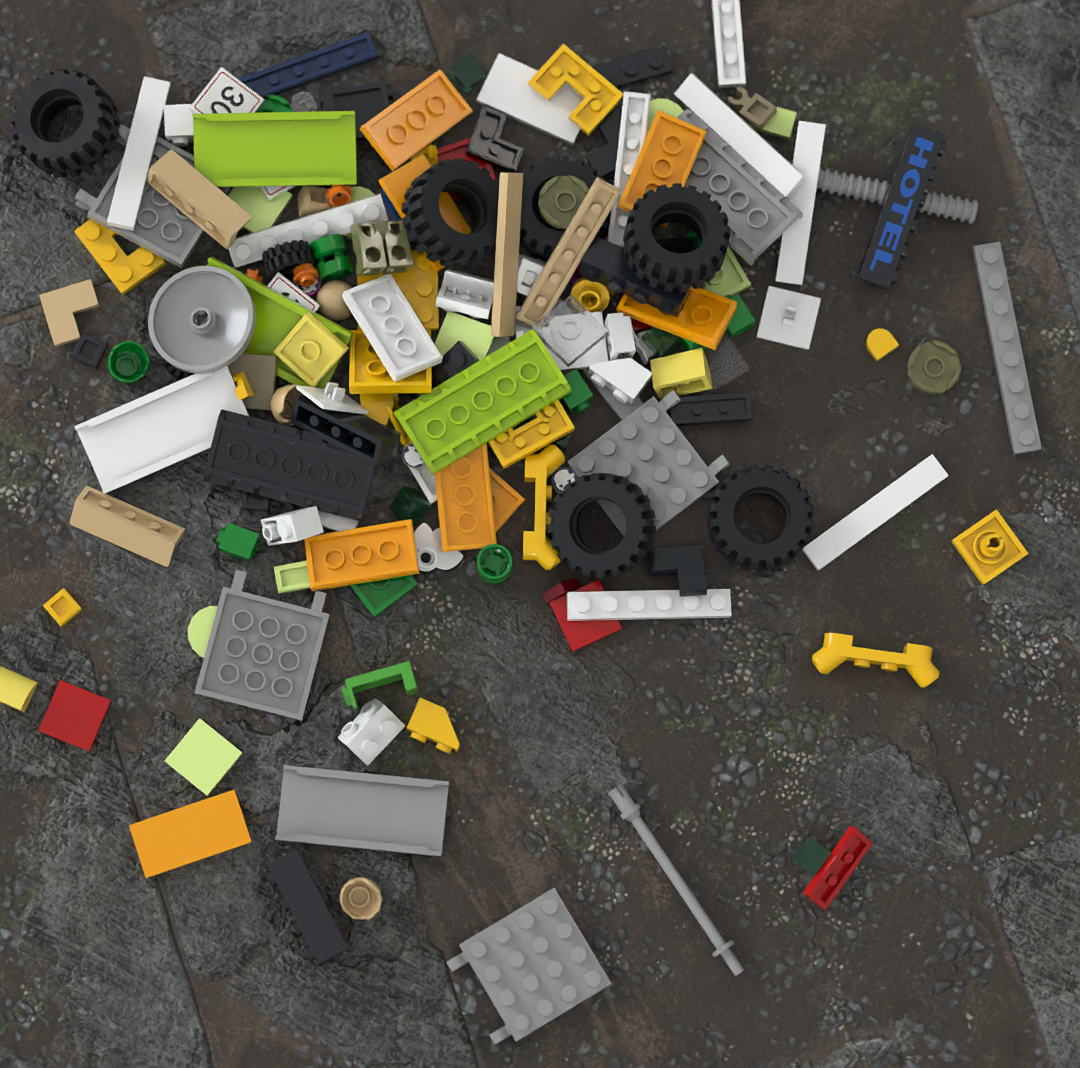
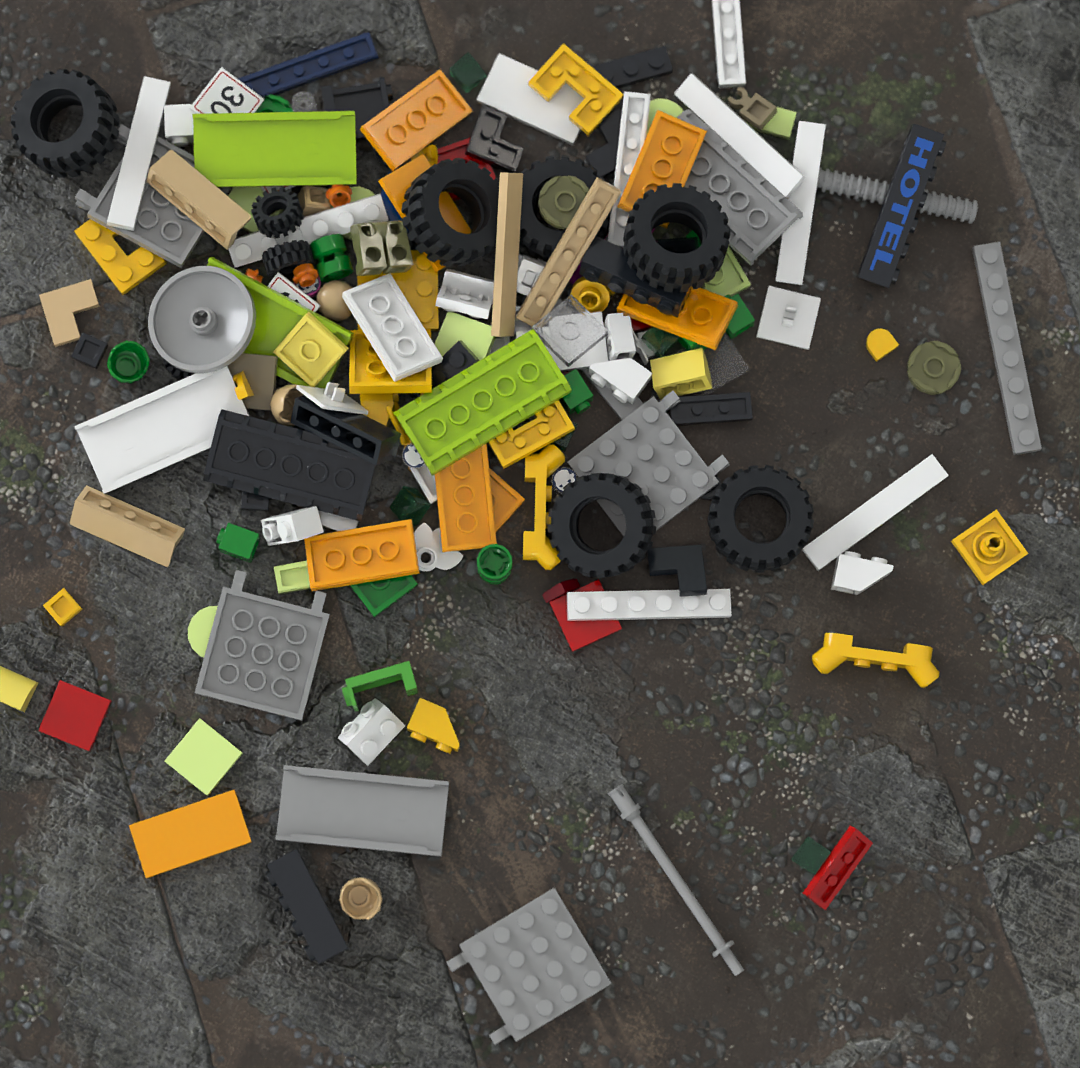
none -> black tyre [251,187,304,238]
none -> white slope [831,551,894,595]

